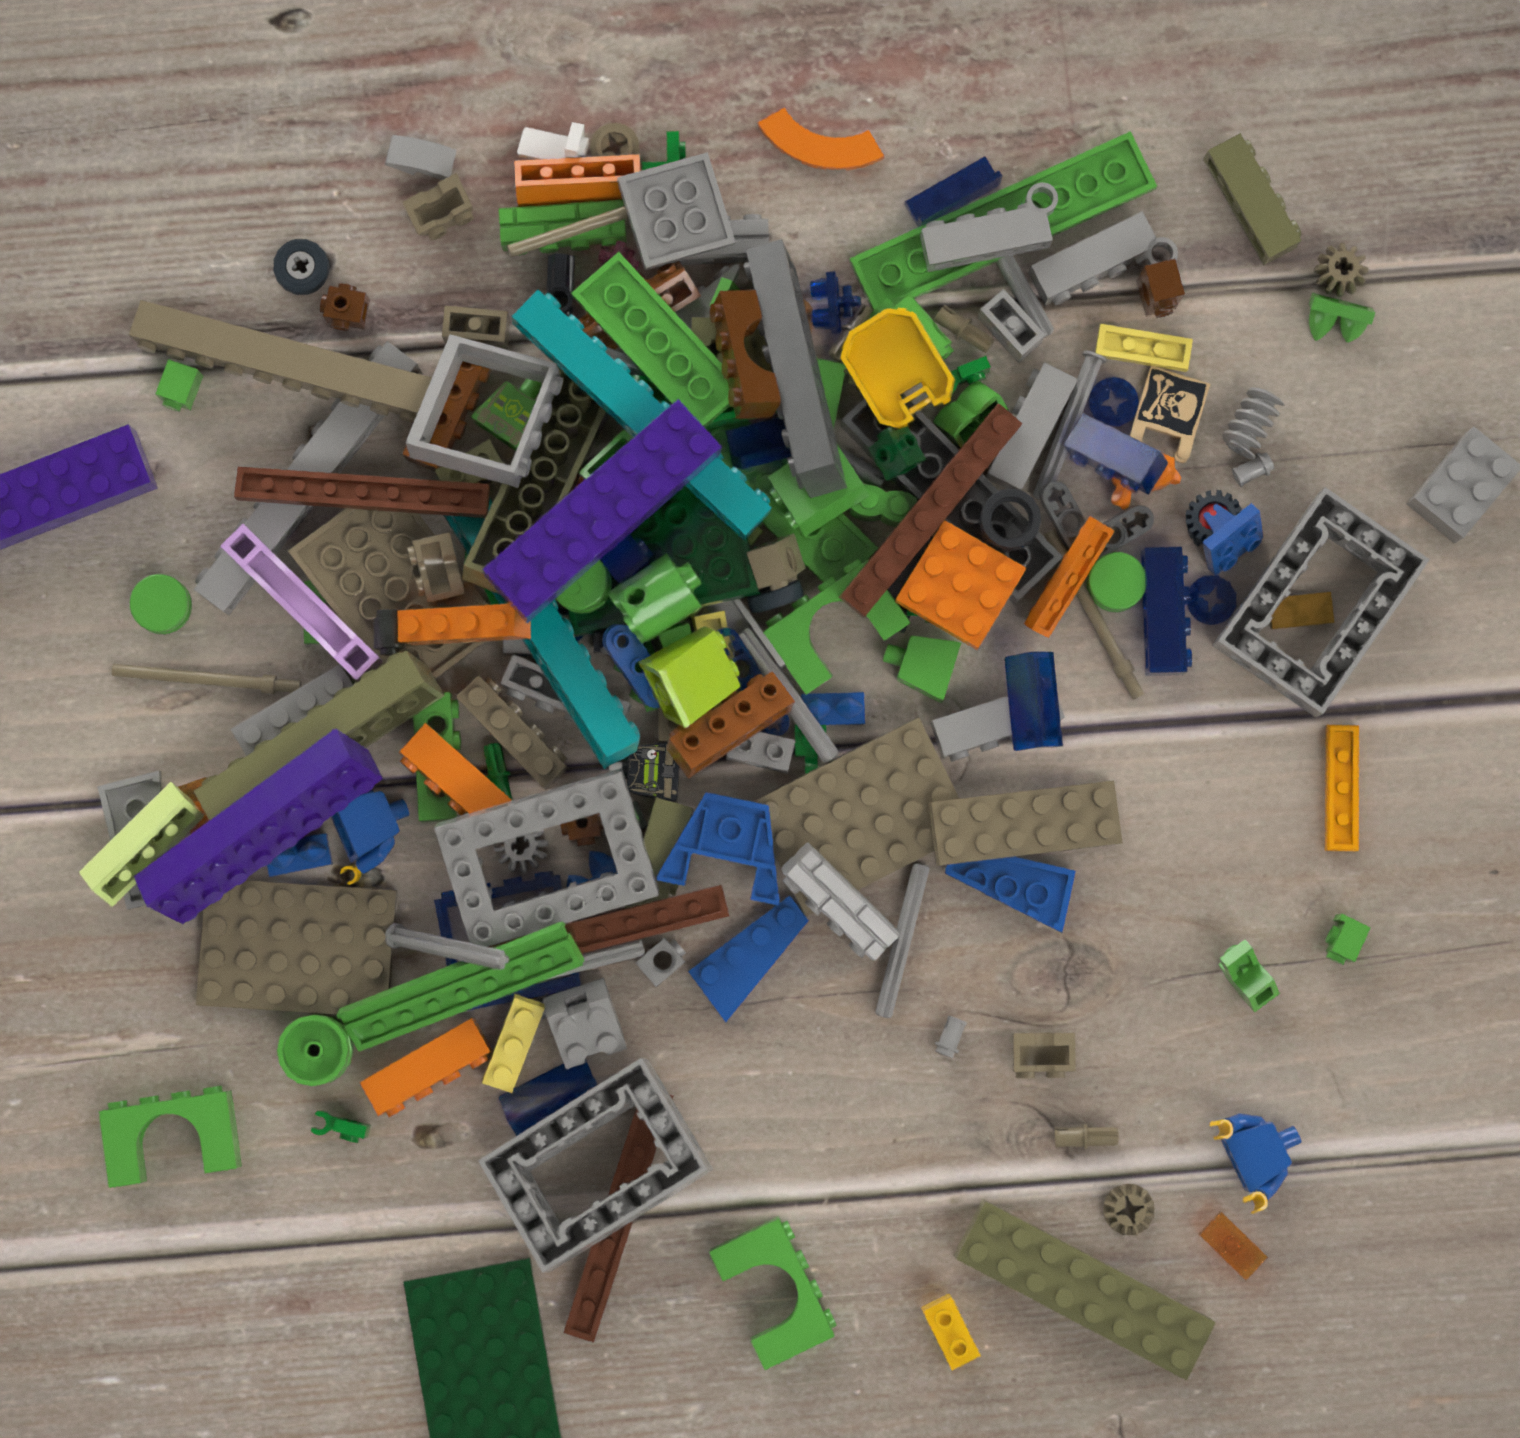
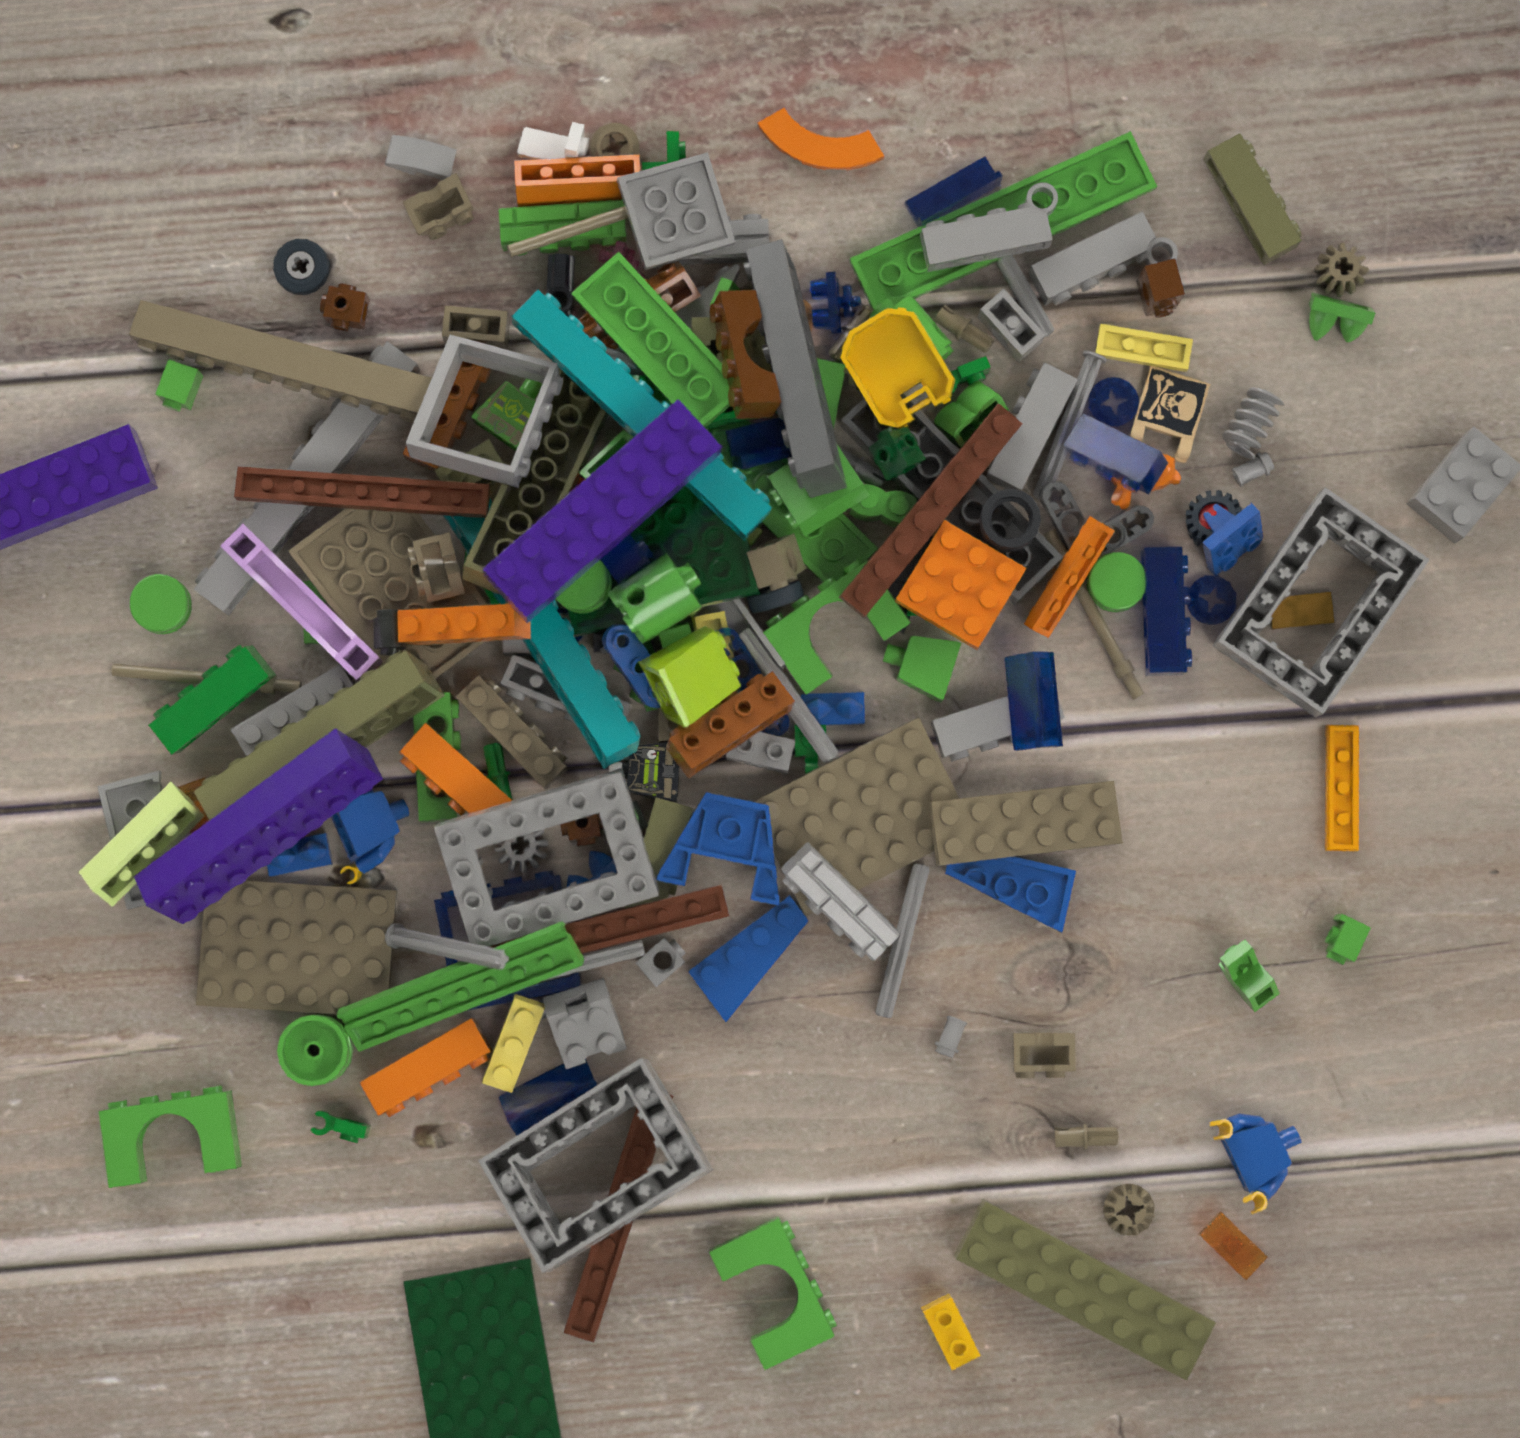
none -> green brick [148,645,276,755]

